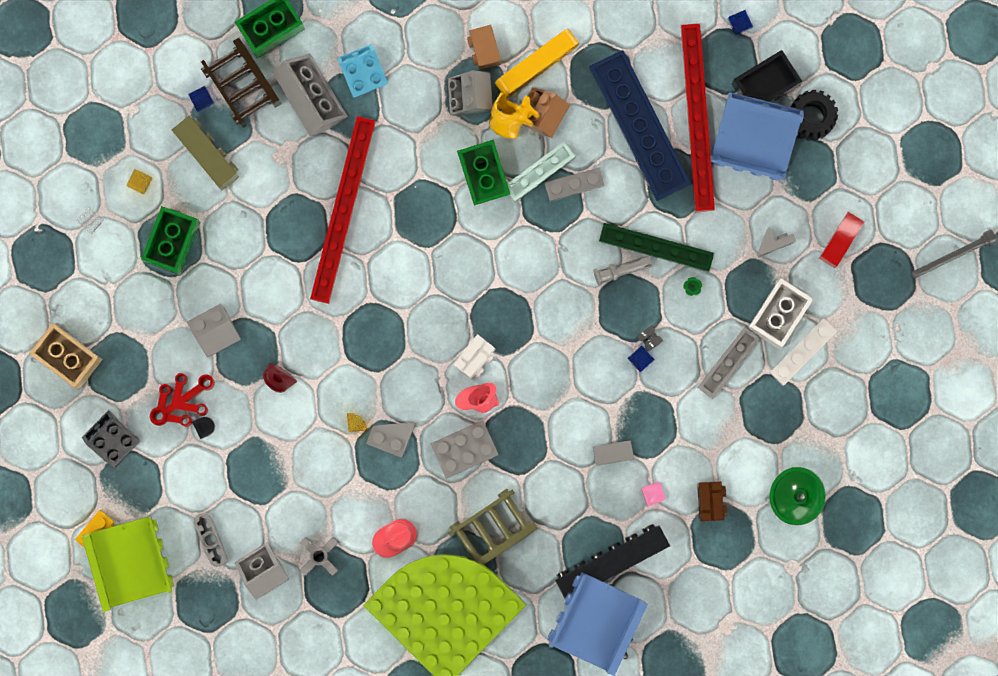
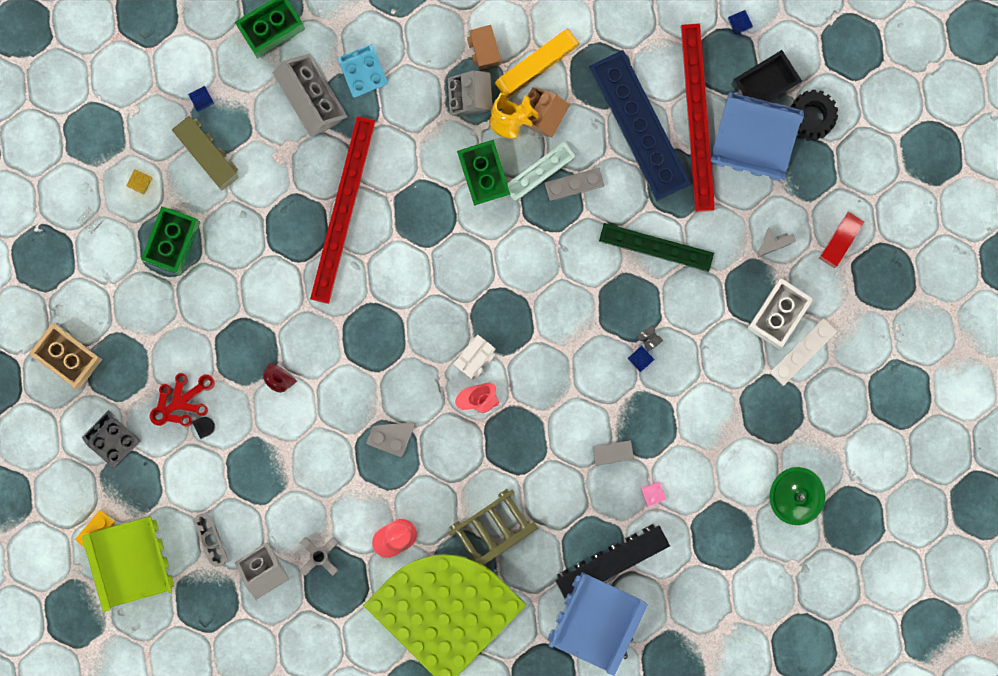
light grey slope [187,304,241,358] -> none
dark brown fence [201,38,281,128] -> none
clear yellow tile [347,413,368,432] -> none
light grey plate [430,420,498,479] -> none
light grey pin [593,255,652,286] -> none
green plate [683,277,702,296] -> none
light grey plate [697,327,760,399] -> none
reddish brown brick [697,481,727,522] -> none
dark grey piece [911,229,997,278] -> none

